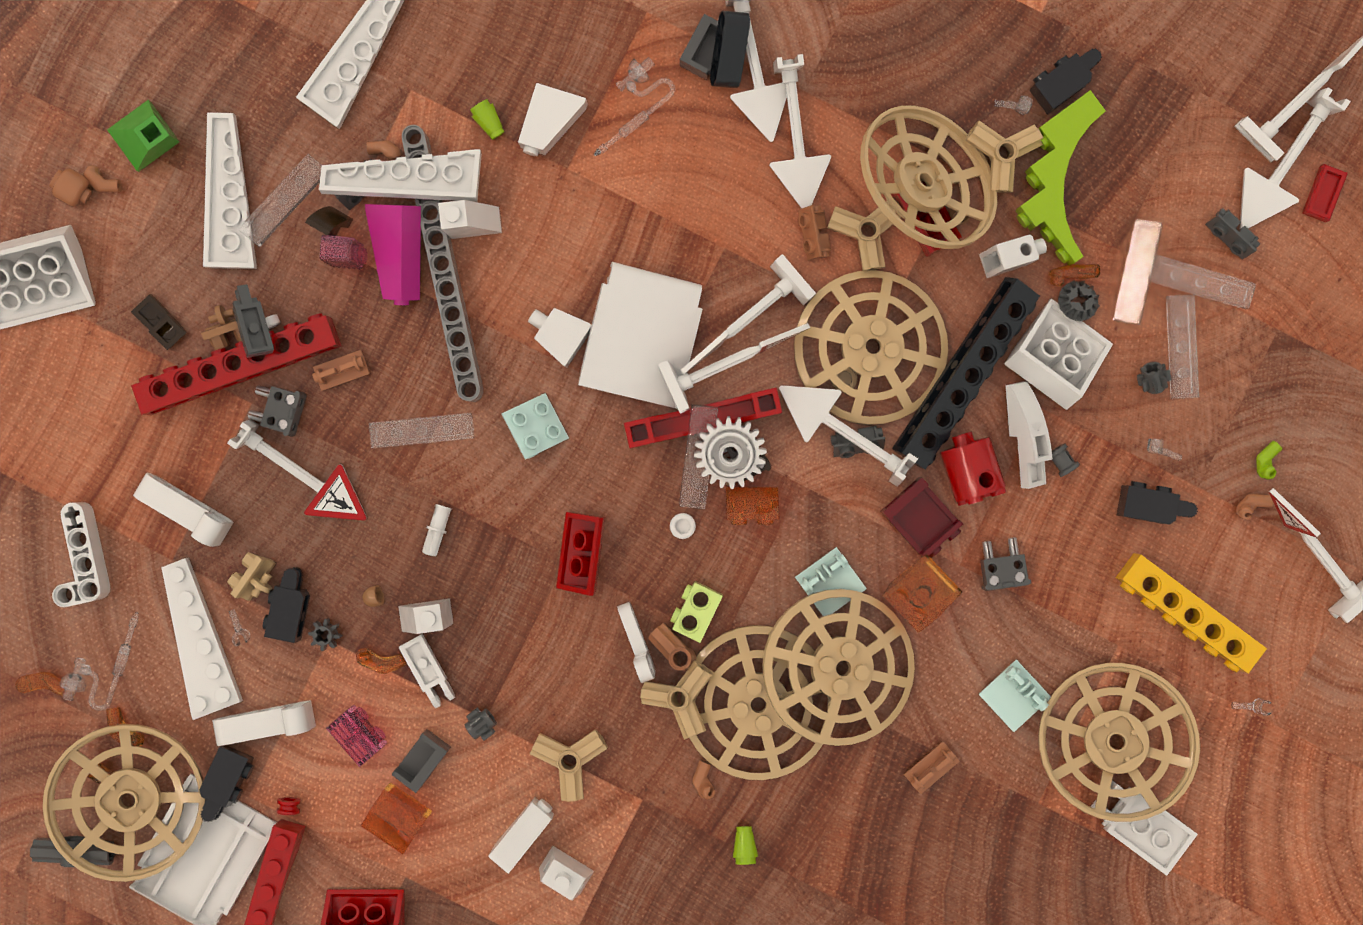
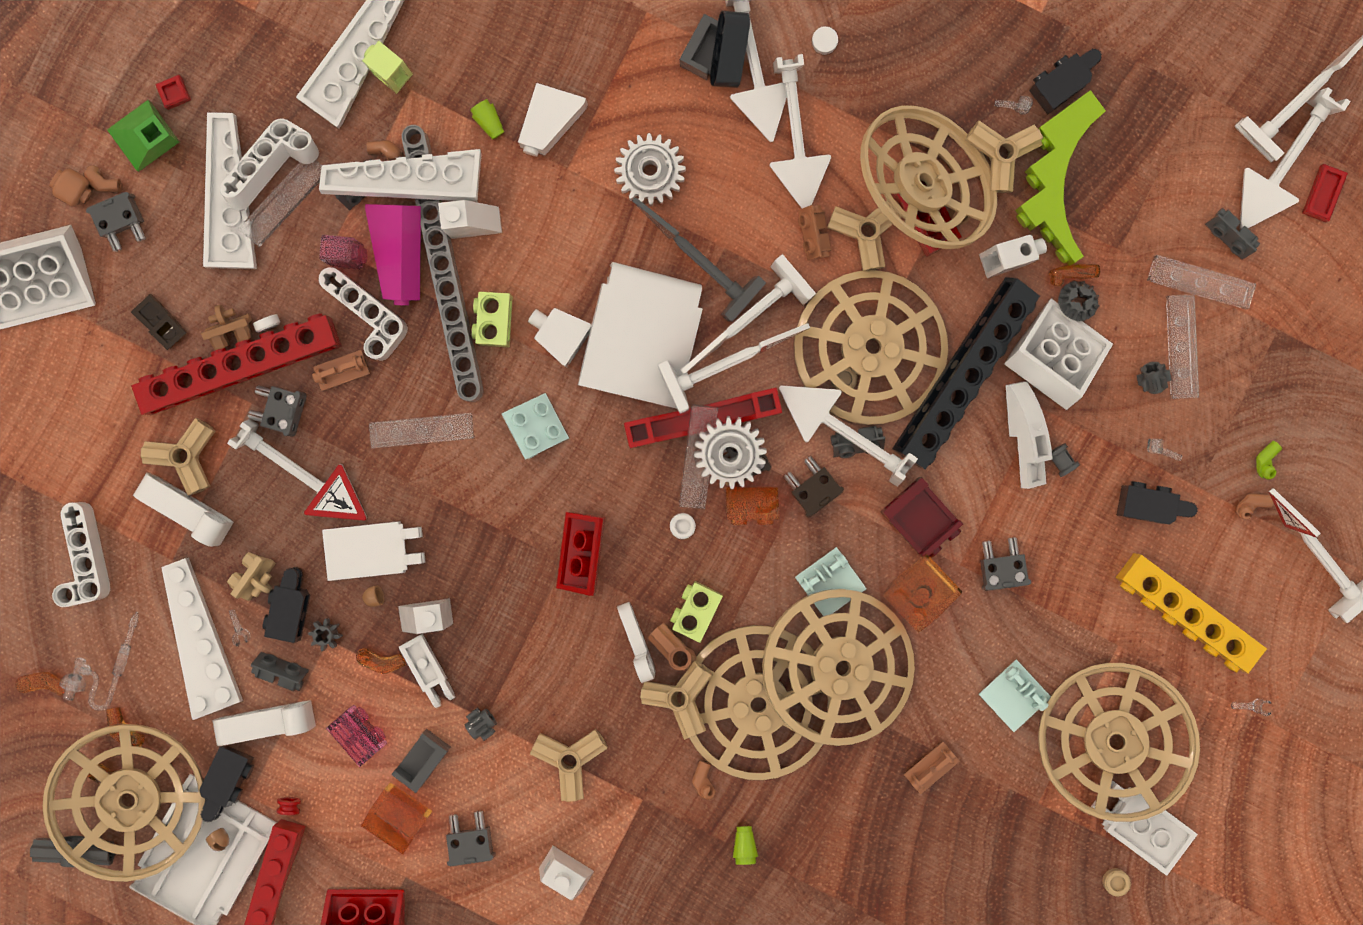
dark grey hinge [232,284,274,358] -> none
dark brown slope [305,206,353,236] -> none
white axle [422,504,452,556] -> none
white slope [488,797,554,874] -> none
clear piece [594,57,675,156] -> none
red cylinder [940,431,1007,506] -> none
clear tile [1113,219,1163,325] -> none
none -> dark grey piece [86,192,145,252]
none -> tan piece [141,418,215,496]
none -> red tile [155,75,191,110]
none -> medium nougat hinge [206,828,230,851]
none -> white beam [220,119,319,210]
none -> dark grey hinge [251,652,309,692]
none -> white beam [319,267,408,361]
none -> white tile [322,521,425,581]
none -> yellowish green brick [362,41,413,94]
none -> dark grey piece [446,810,496,867]
none -> yellowish green brick [472,292,513,347]
none -> white gear [614,133,686,207]
none -> dark grey piece [632,197,766,322]
none -> dark brown piece [784,456,844,518]
none -> white tile [812,26,838,55]
none -> tan tile [1102,868,1131,896]

